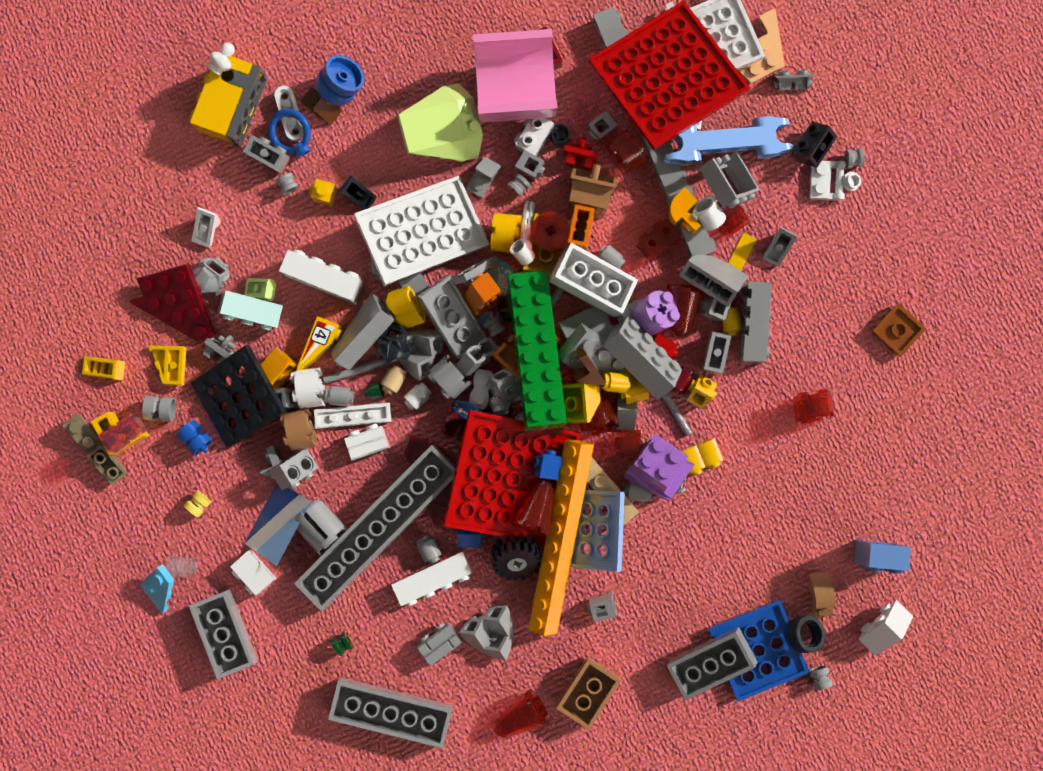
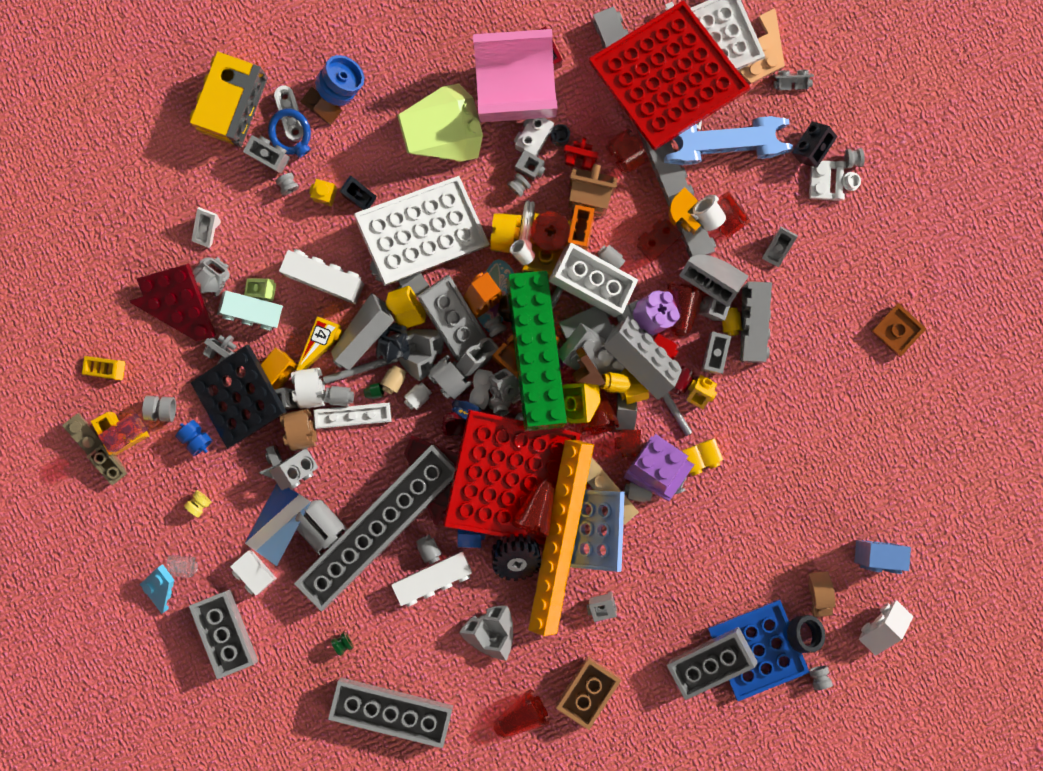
yellow wing [149,345,186,385] -> none
white animal [207,43,235,75] -> none
white brick [344,424,390,460] -> none
light grey brick [417,622,463,666] -> none
light grey hinge [452,256,500,286] -> none
light grey slope [466,157,501,199] -> none
blue brick [534,449,562,480] -> none
light grey brick [587,111,618,142] -> none
light grey window [698,151,760,209] -> none
yellow sticker [728,233,757,271] -> none
clear red brick [792,389,835,423] -> none

